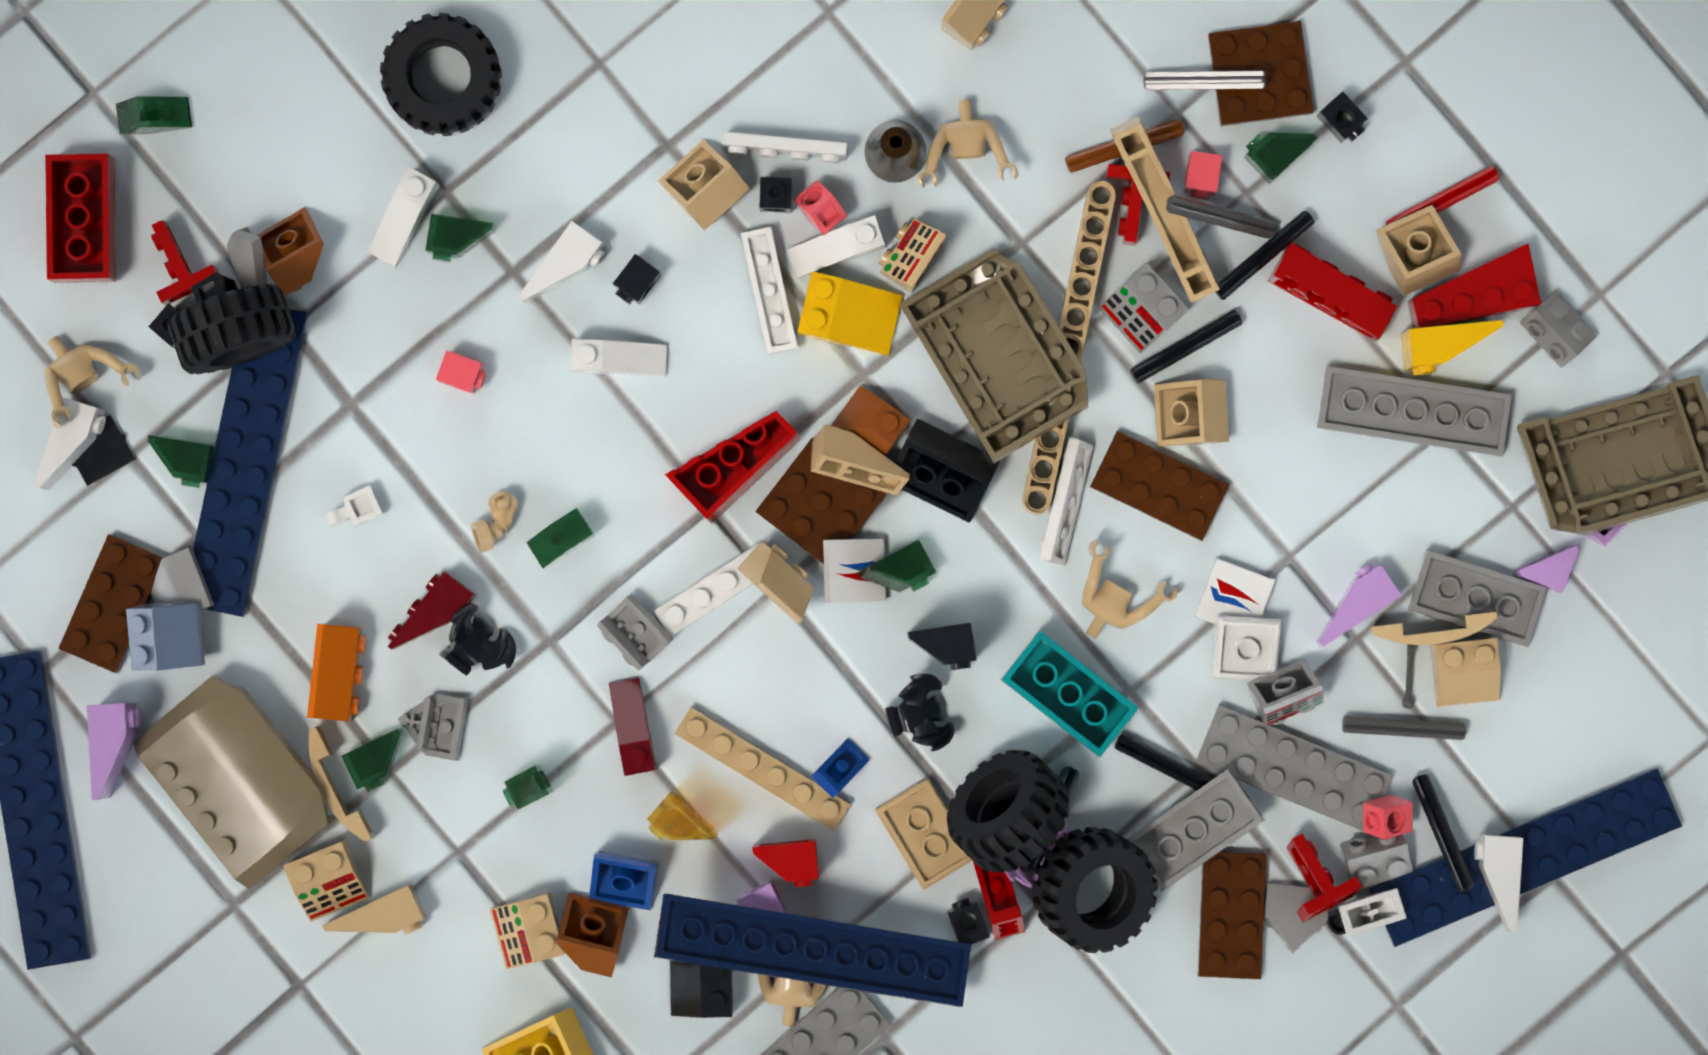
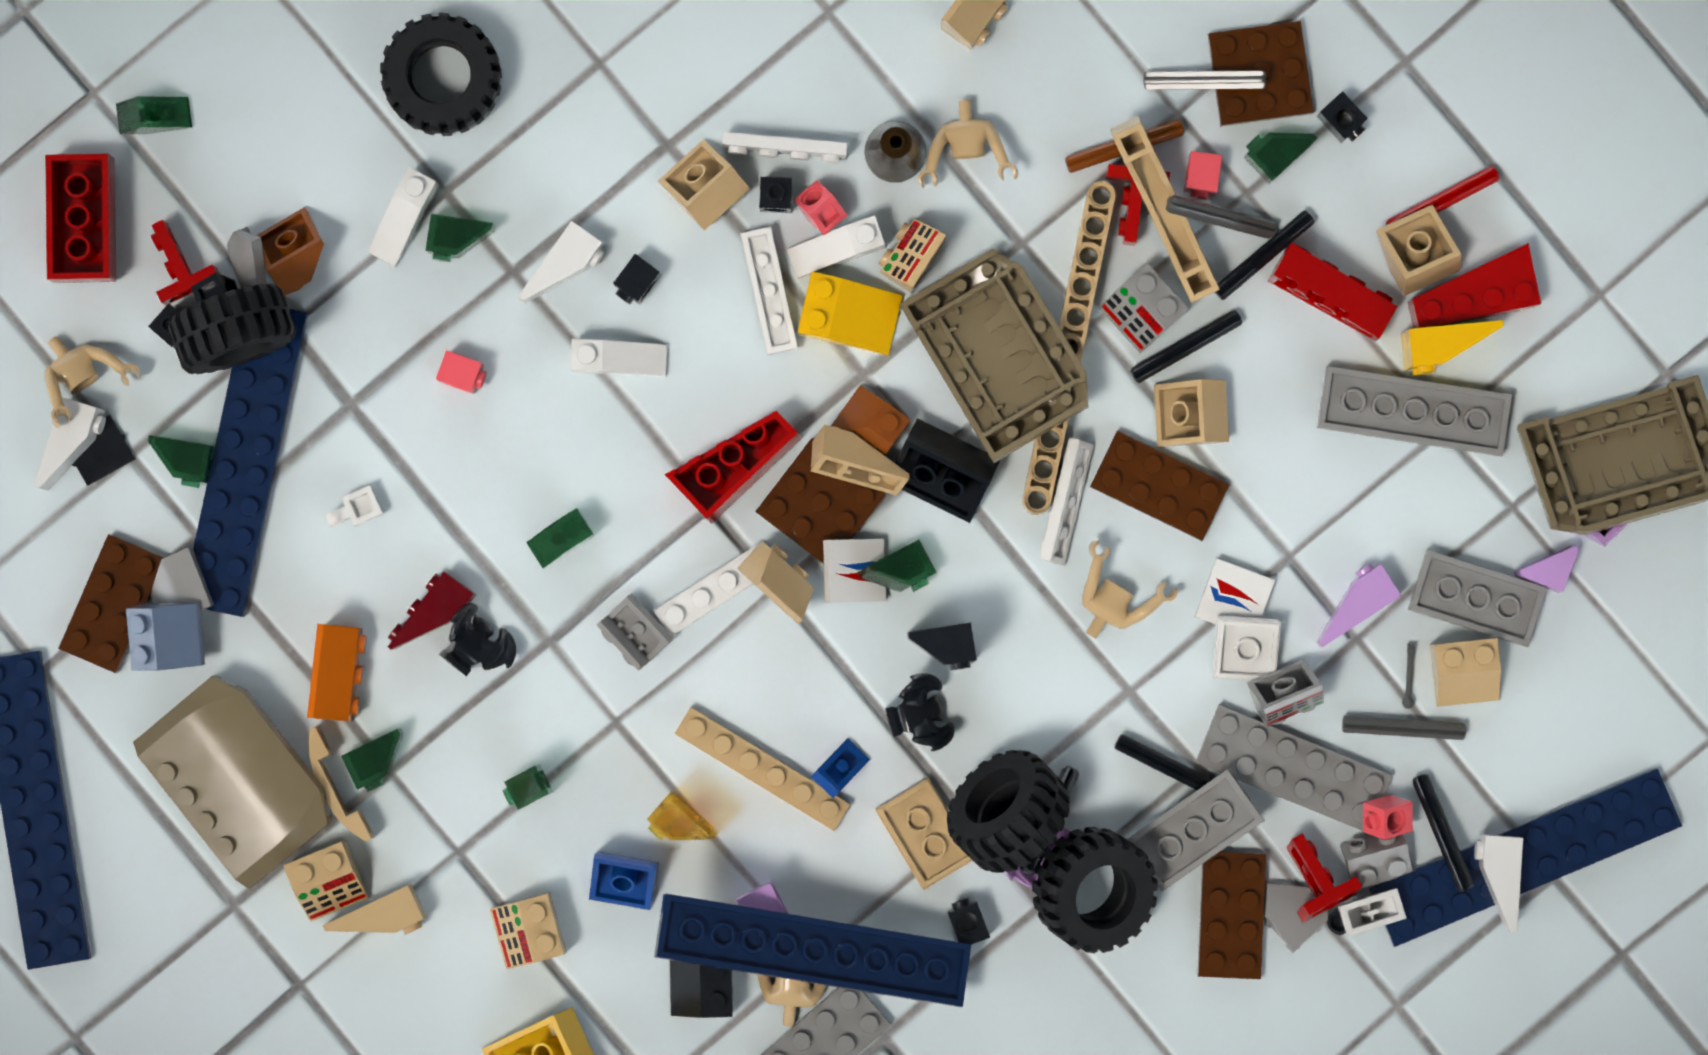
lavender slope [87,703,142,800] -> none
light grey slope [398,694,469,761] -> none
tan arm [471,491,518,553] -> none
dark orange slope [556,892,629,978] -> none
dark red slope [609,678,657,776] -> none
red slope [752,839,819,887] -> none
red bracket [973,861,1025,941] -> none
teal brick [1000,630,1139,757] -> none
tan slope [1371,612,1499,645] -> none
light grey bracket [1520,290,1597,367] -> none

